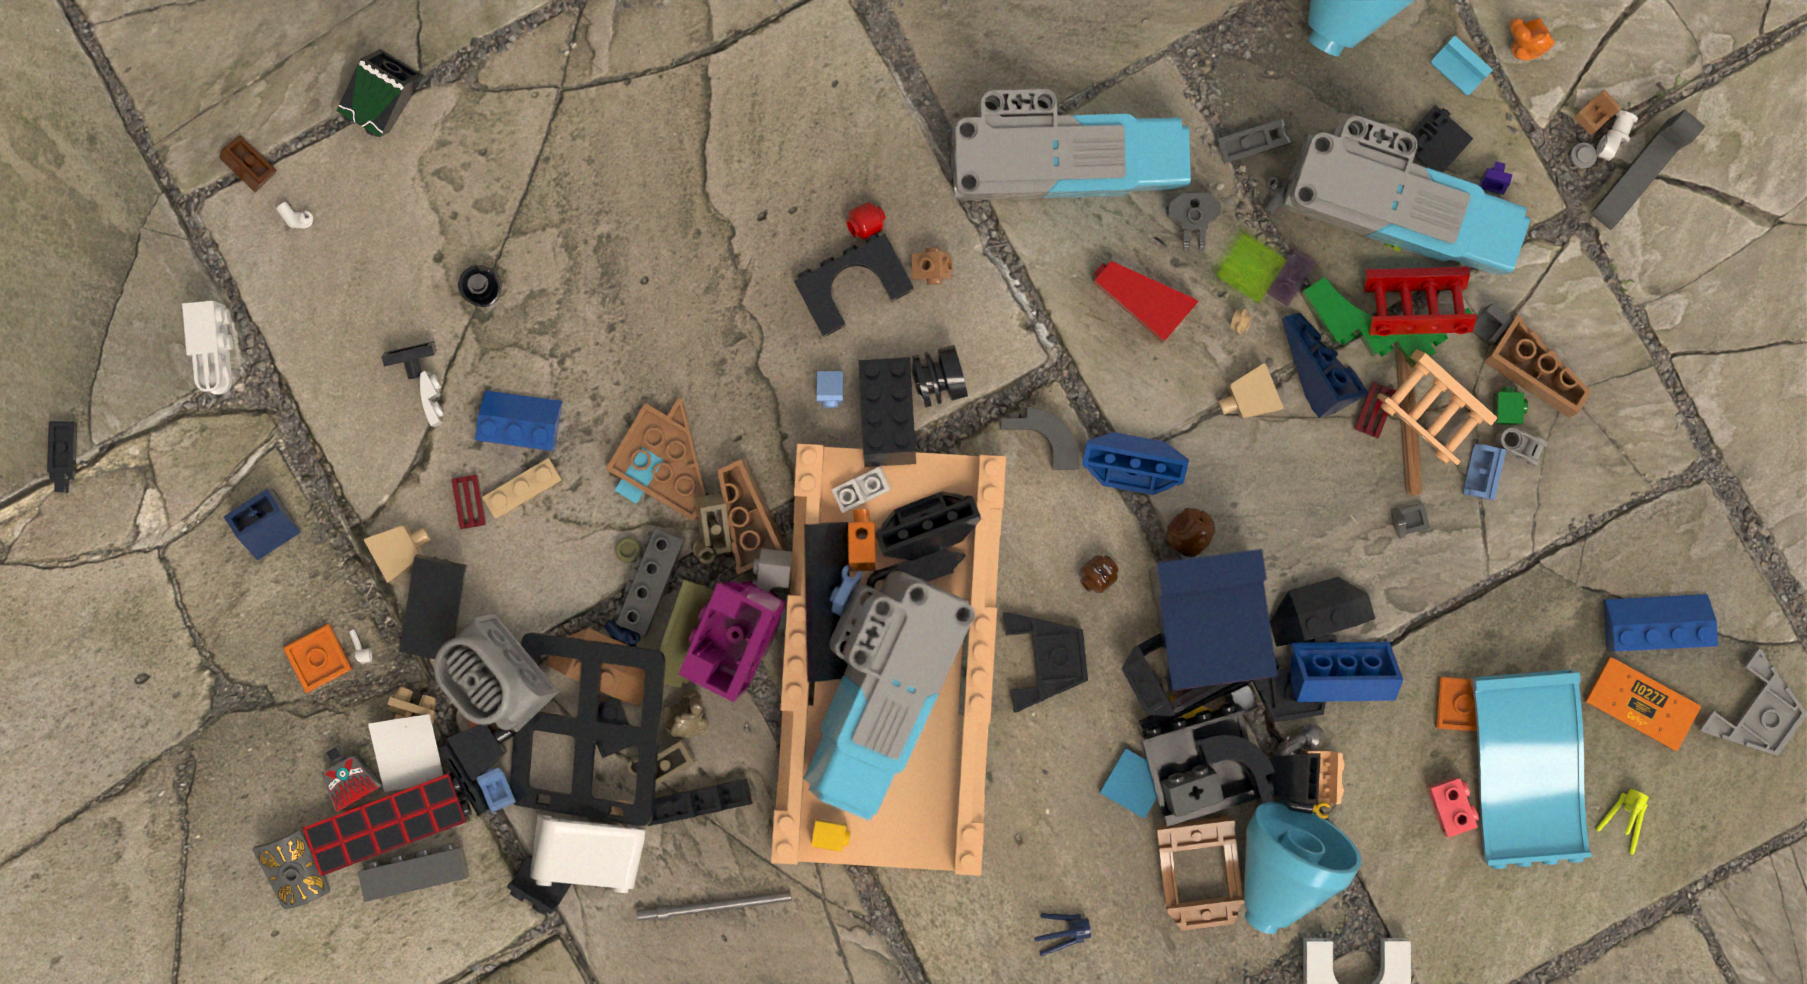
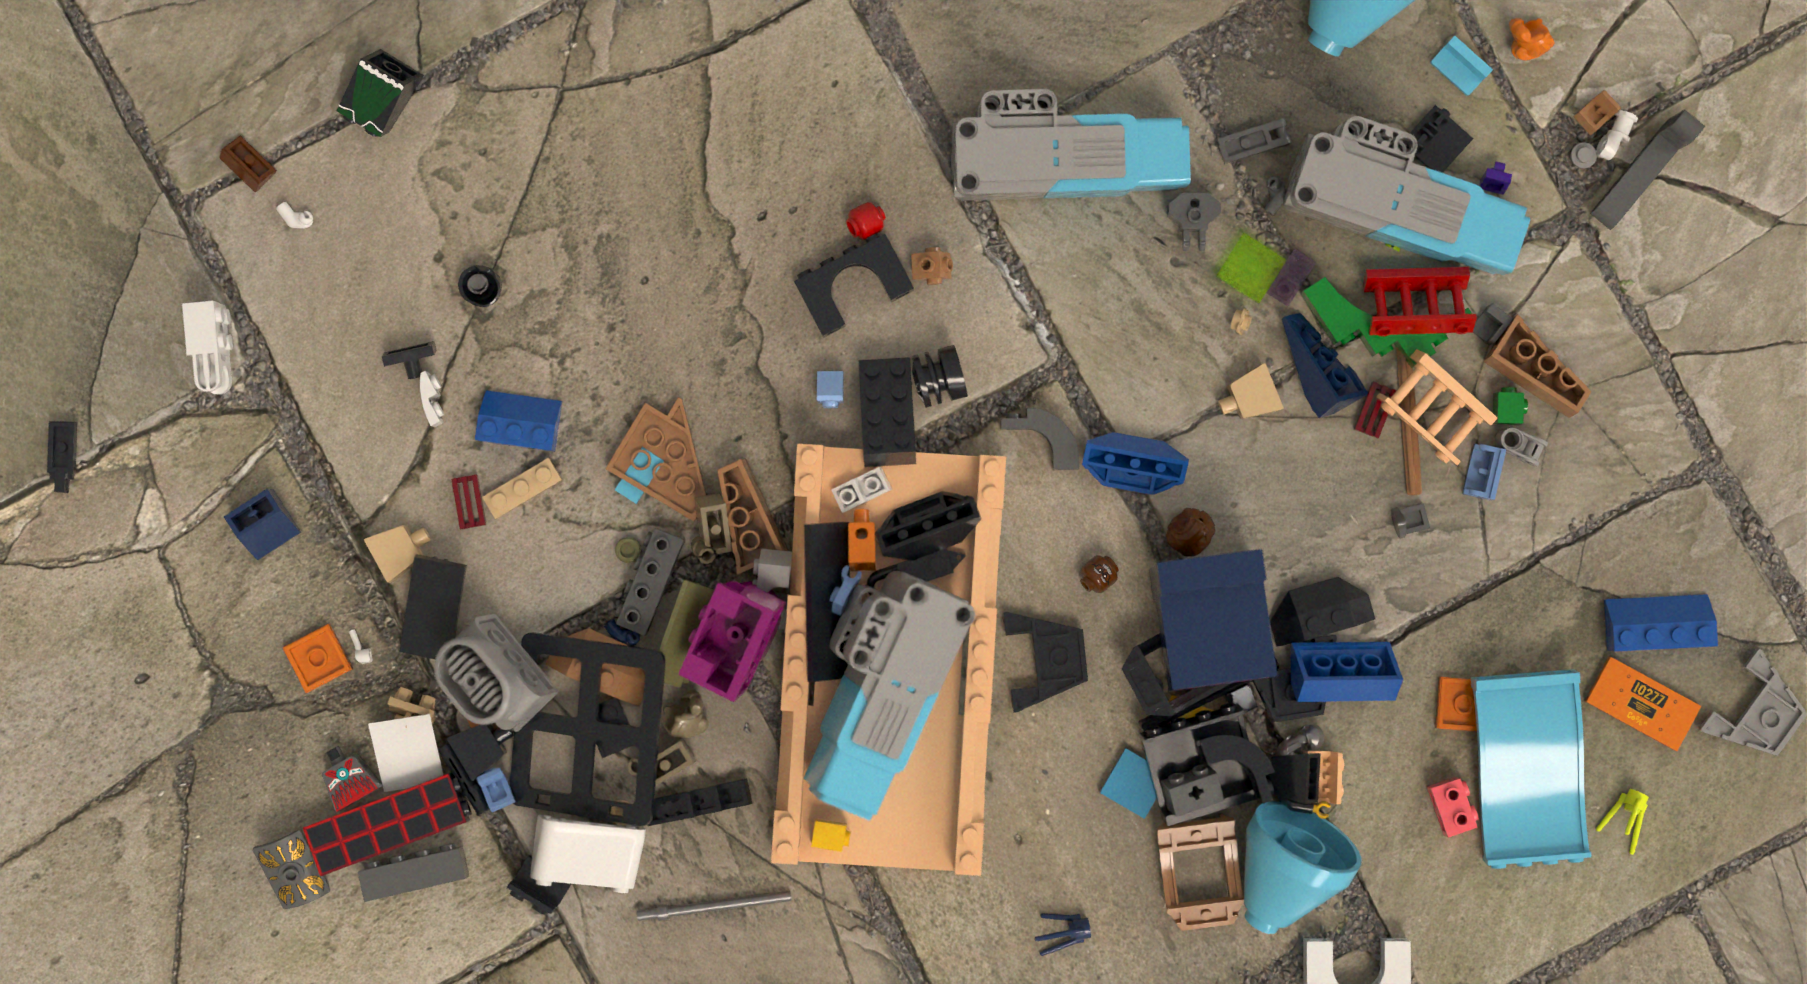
red slope [1093,261,1198,343] -> none

